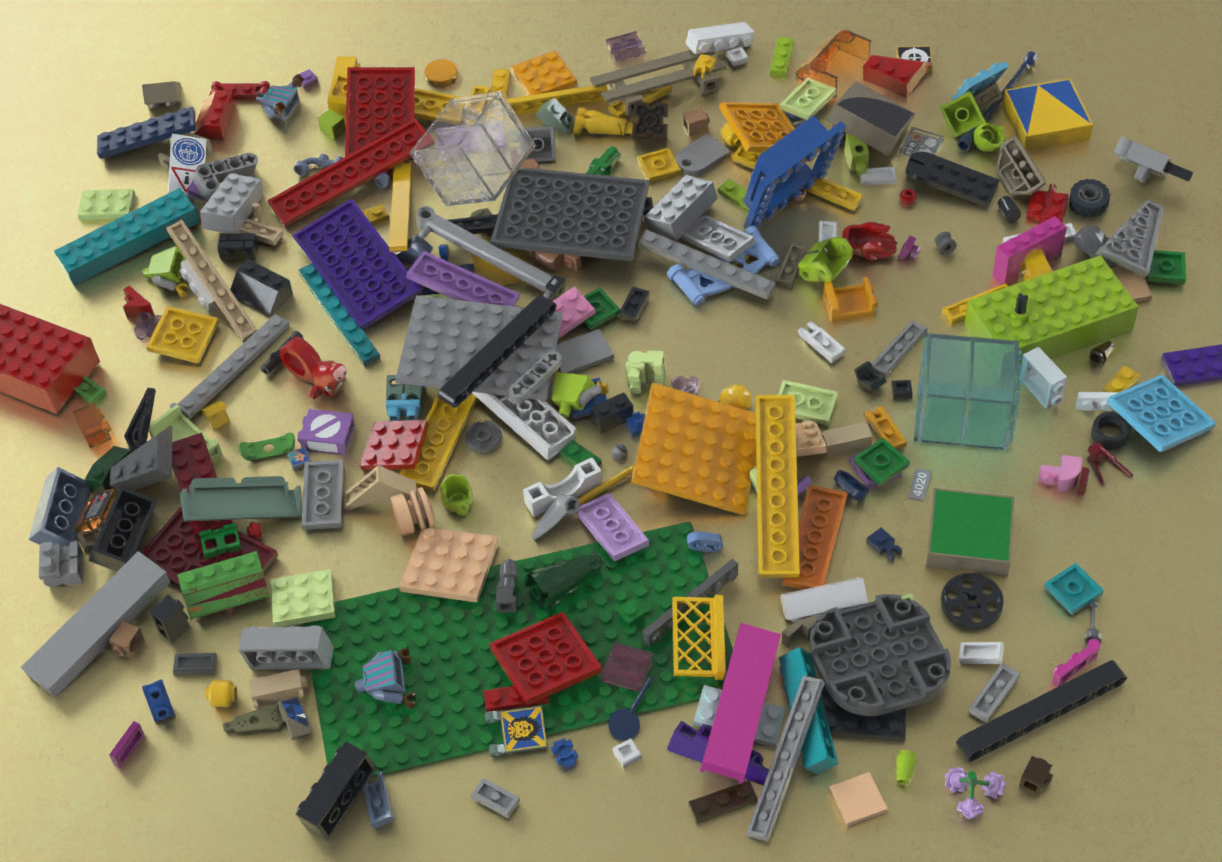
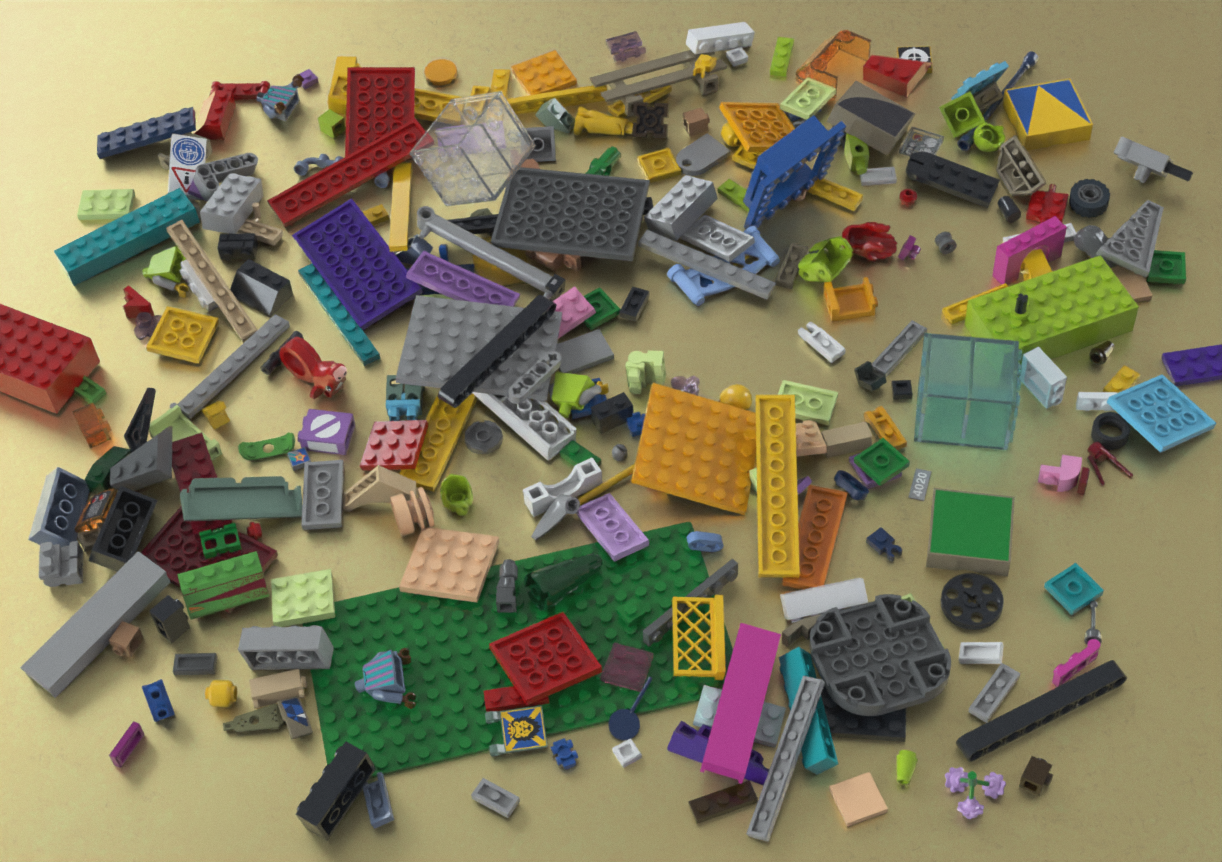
dark tan slope [142,81,181,108] -> none
white tile [819,221,837,251] -> none

